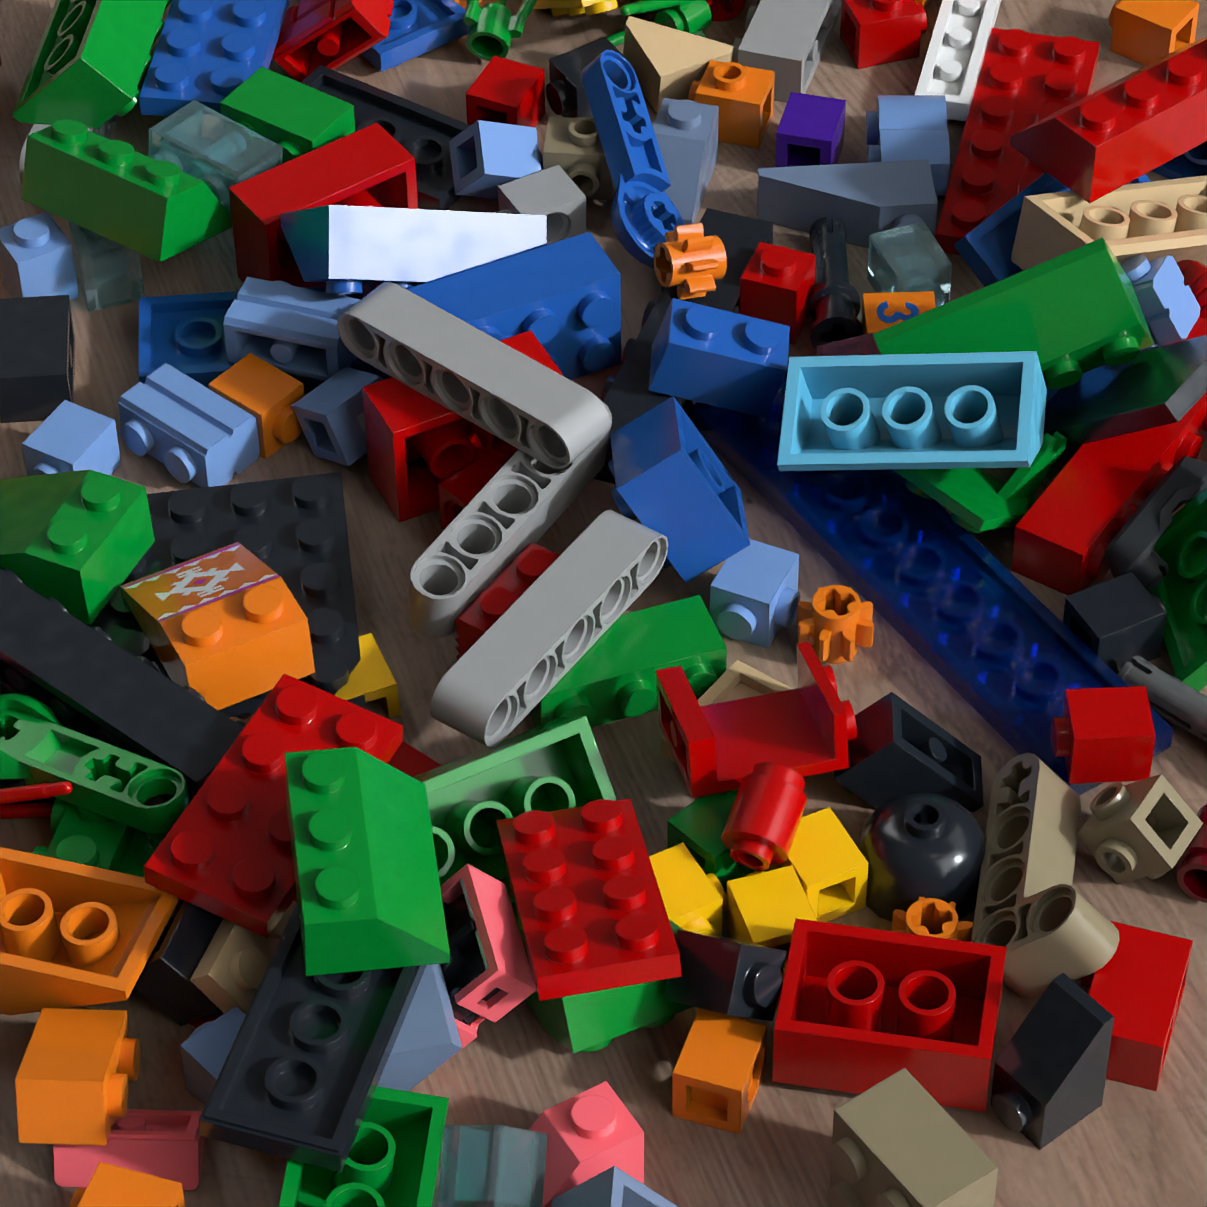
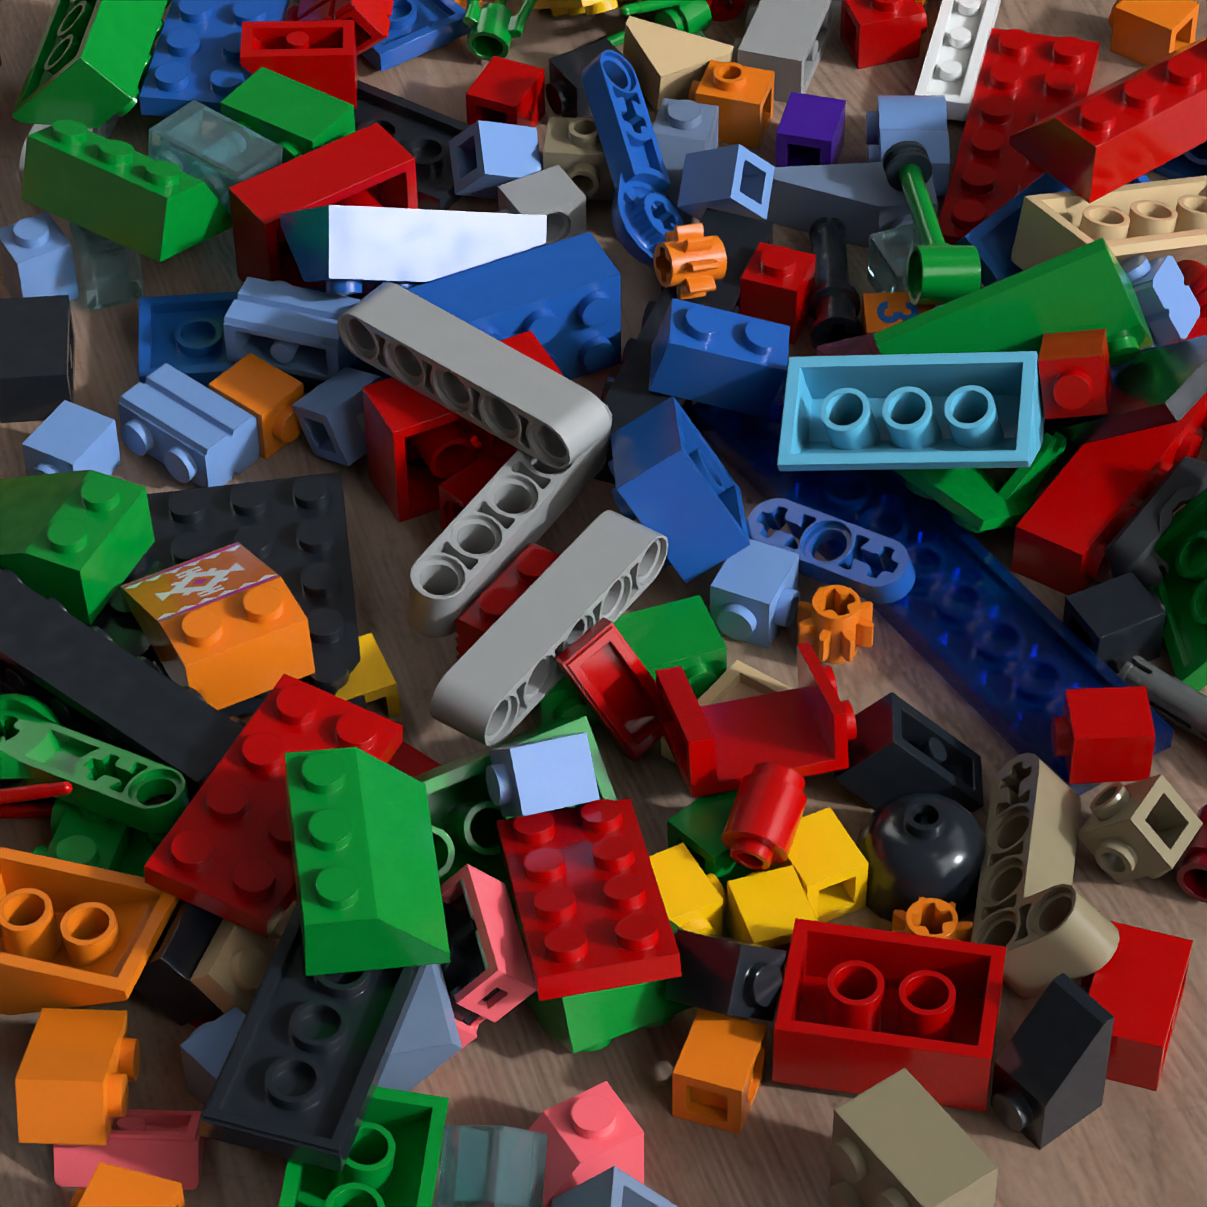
none -> red slope [240,20,358,108]
none -> brick [486,732,600,817]
none -> red tile [553,617,663,761]
none -> medium blue brick [677,144,775,221]
none -> blue beam [747,498,915,604]
none -> green piece [882,141,981,305]
none -> red brick [1038,328,1112,419]

